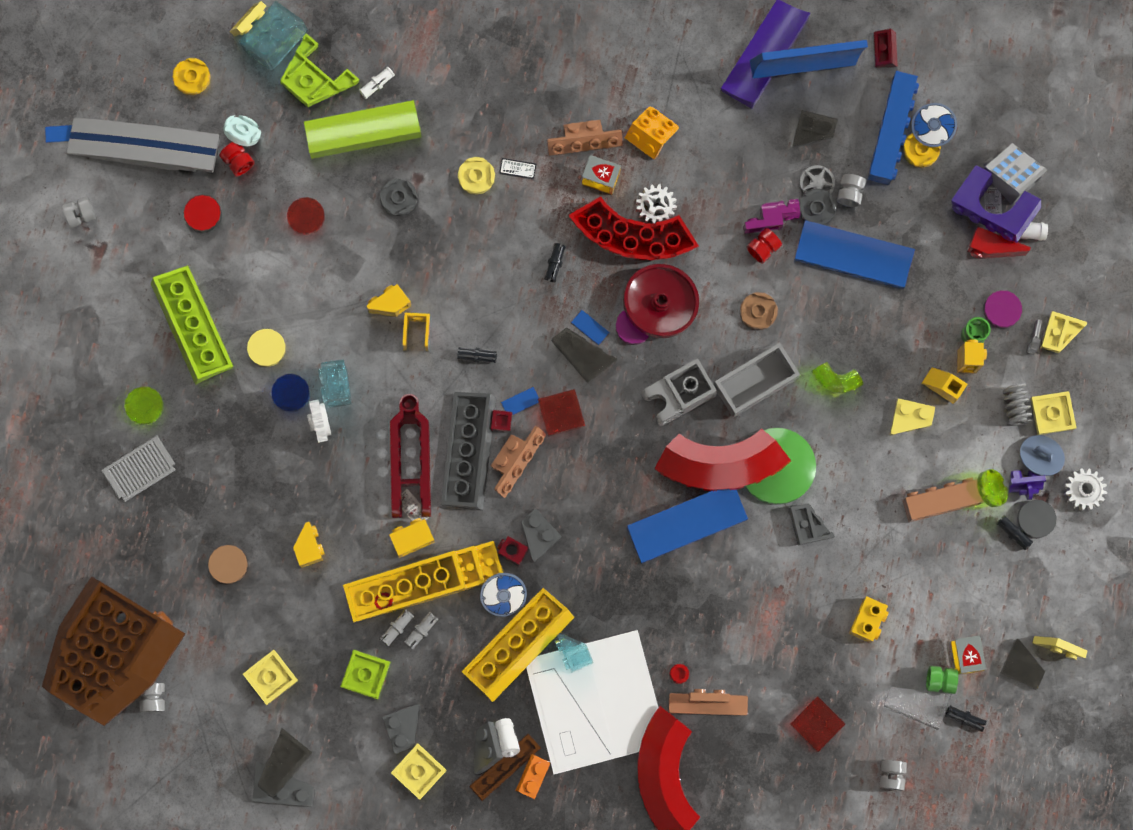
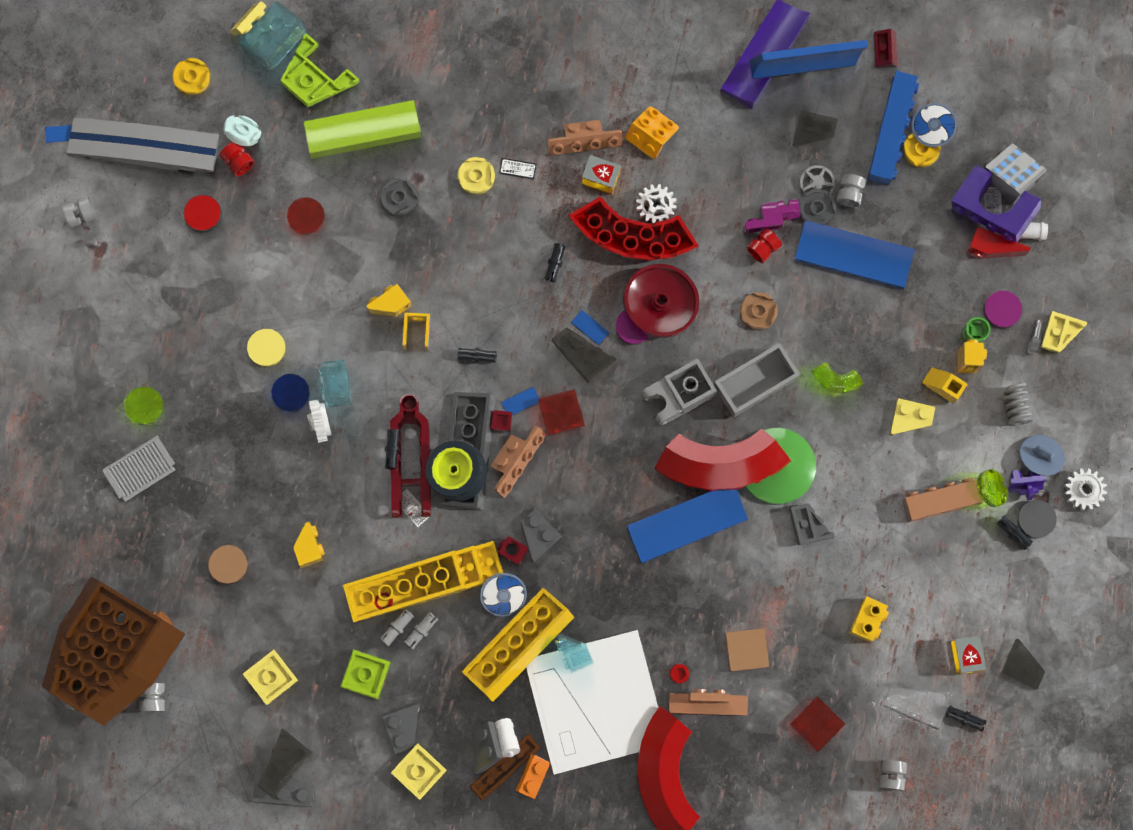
lime arch [151,265,233,385] -> none
white pin [359,67,395,99] -> none
yellow brick [389,518,435,558] -> none
bright green wheel [926,666,958,694] -> none
light yellow plate [1030,391,1076,435] -> none
light yellow wing [1032,636,1087,660] -> none
none -> black pin [385,429,400,470]
none -> wheel [425,441,487,501]
none -> medium nougat tile [725,628,769,672]

